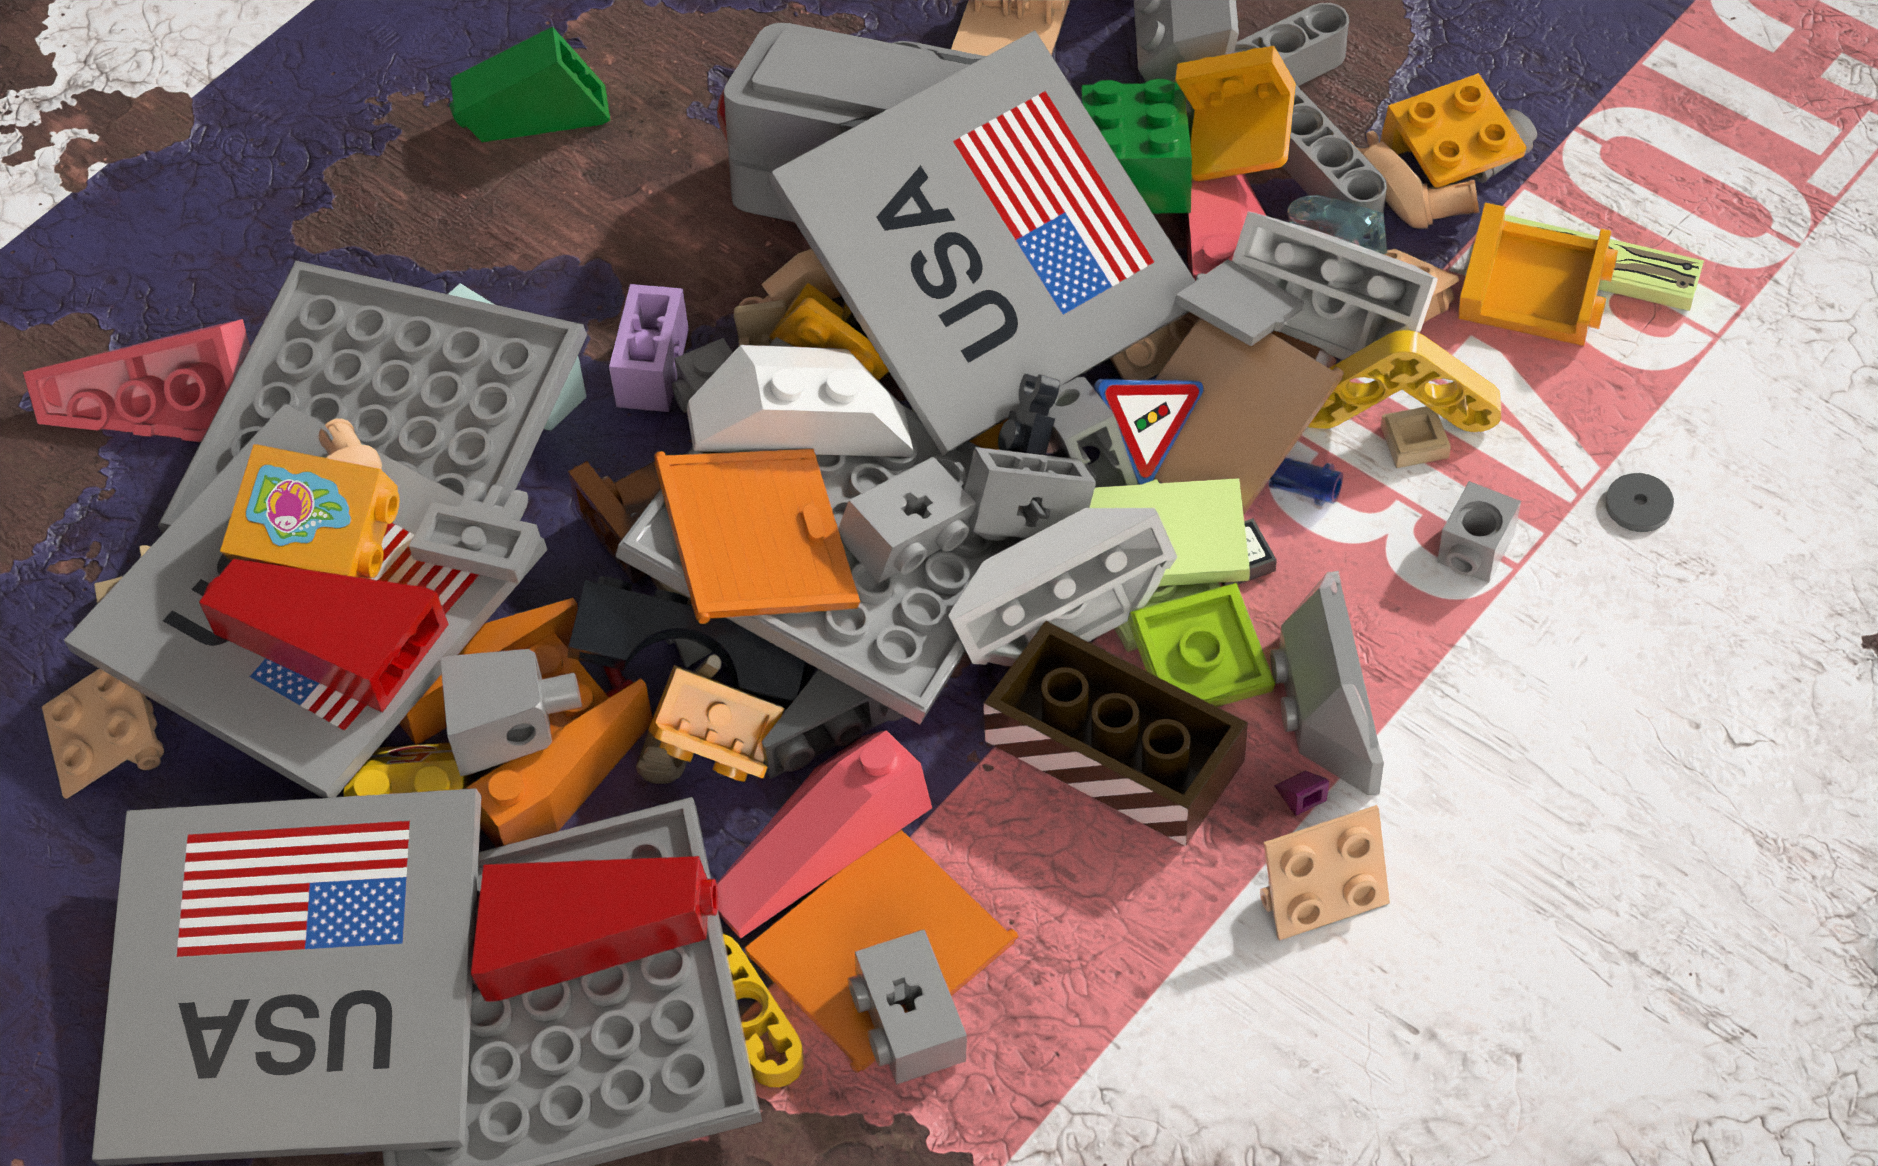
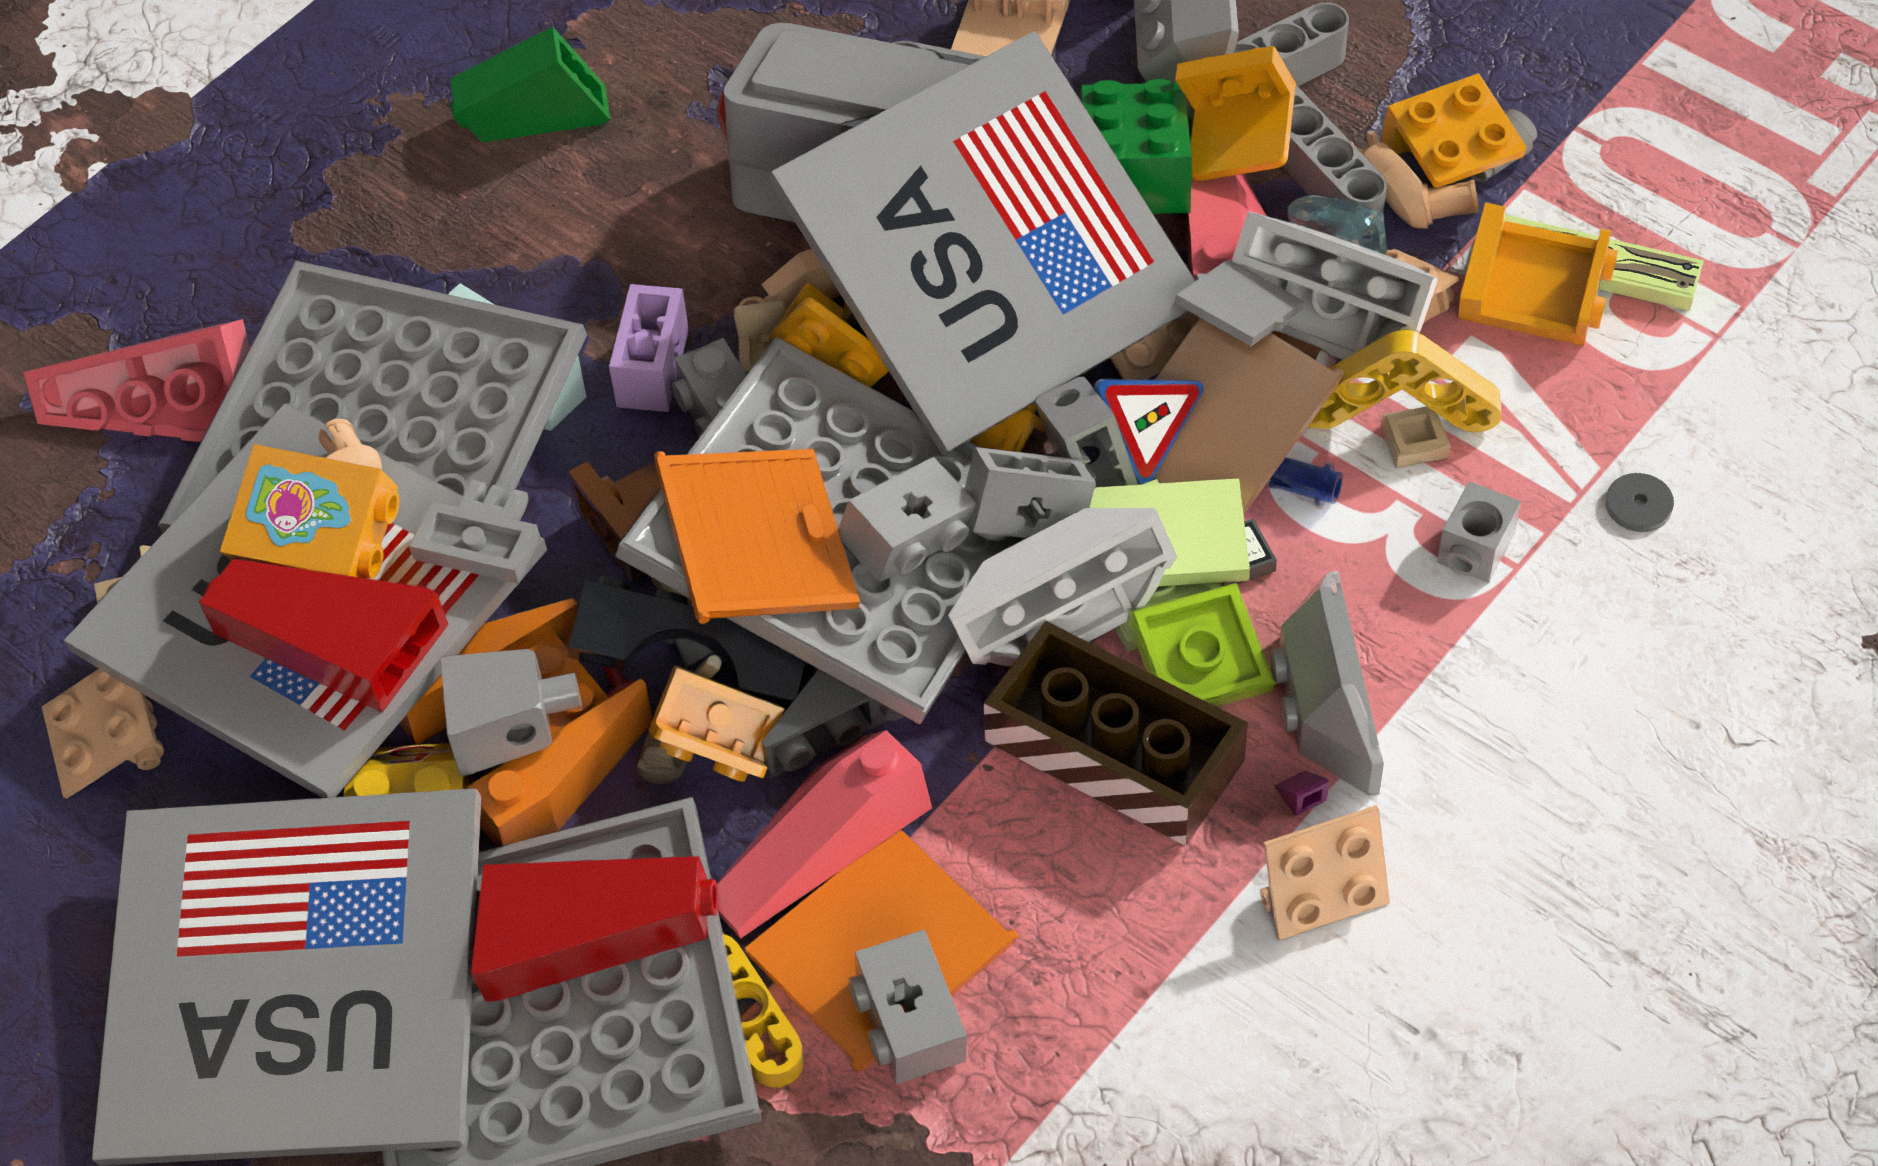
white wedge [687,345,913,457] -> none
black plate [998,374,1060,455] -> none

